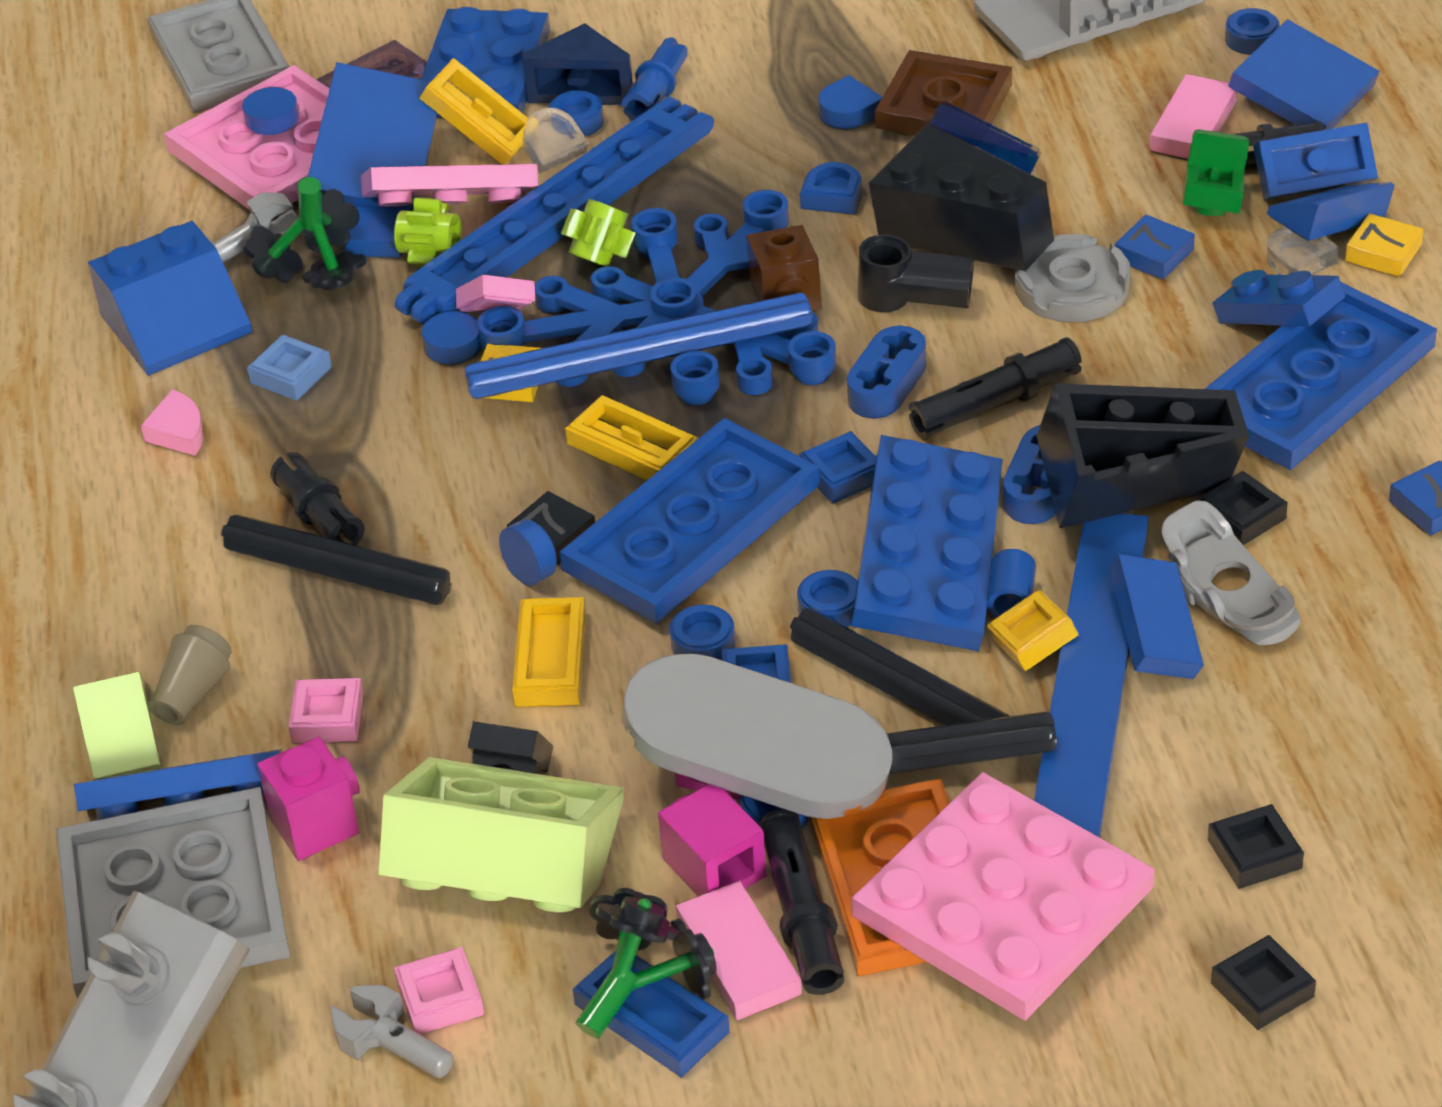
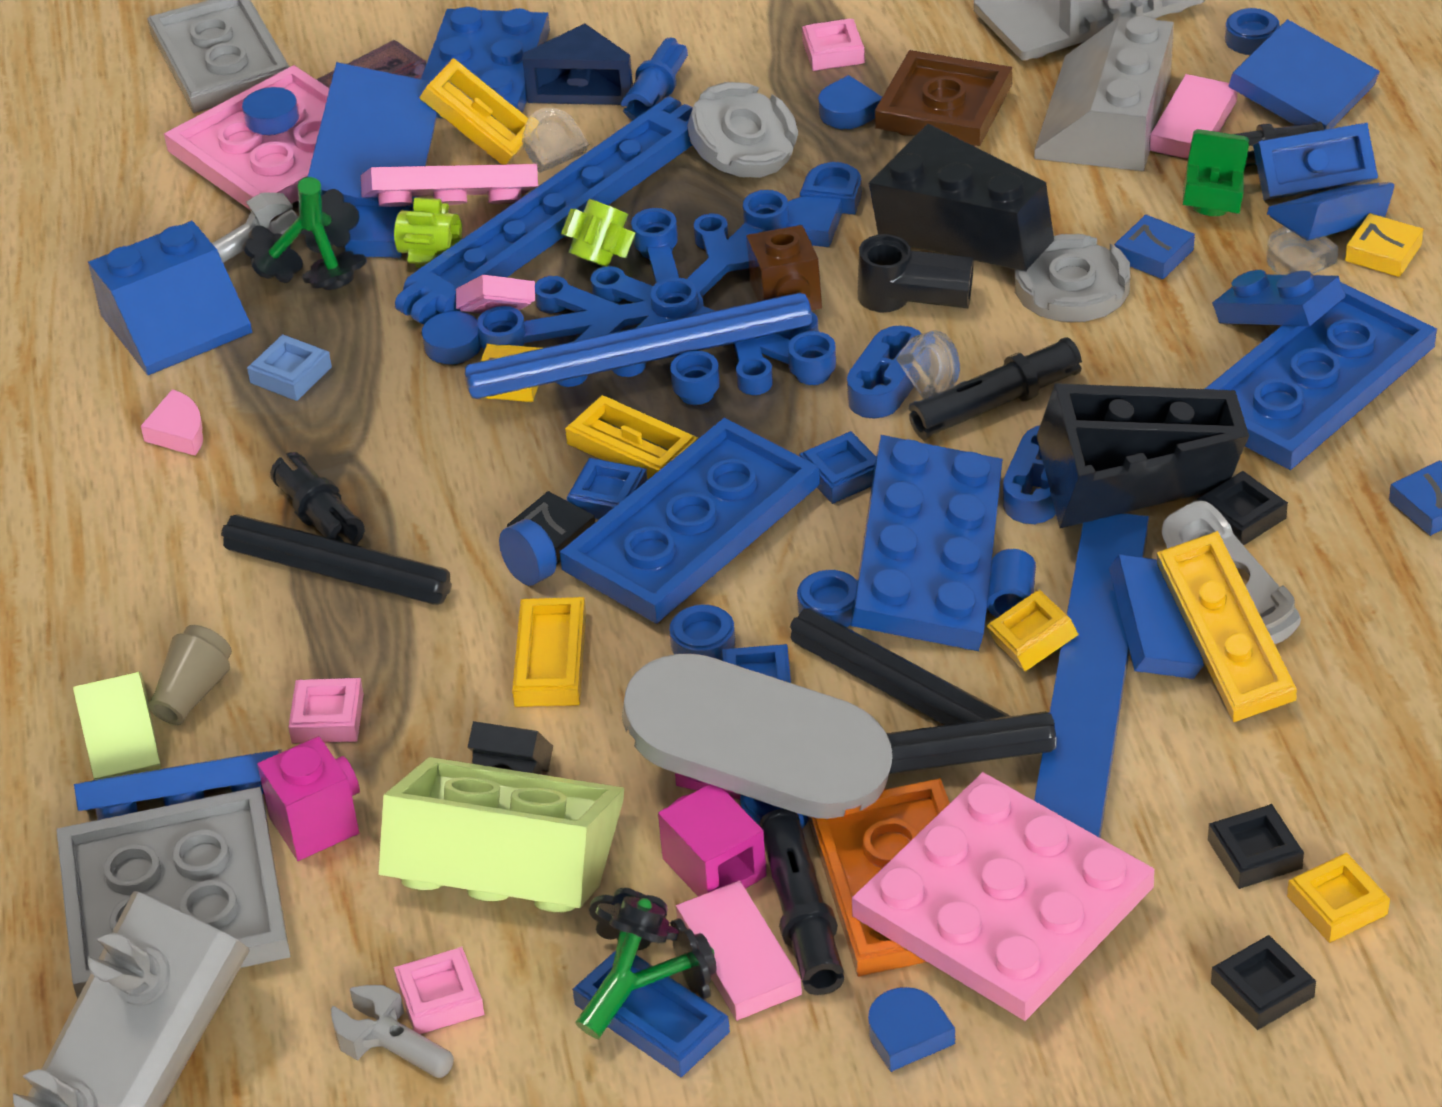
blue tile [548,90,604,138] -> none
clear blue tile [930,101,1041,174] -> none
none -> blue tile [567,458,647,519]
none -> light grey tile [687,82,798,178]
none -> blue tile [786,196,842,247]
none -> bright pink tile [802,18,865,71]
none -> blue tile [868,987,955,1072]
none -> clear tile [896,330,960,399]
none -> light grey slope [1034,16,1174,171]
none -> yellow tile [1157,531,1297,723]
none -> yellow tile [1287,852,1390,943]

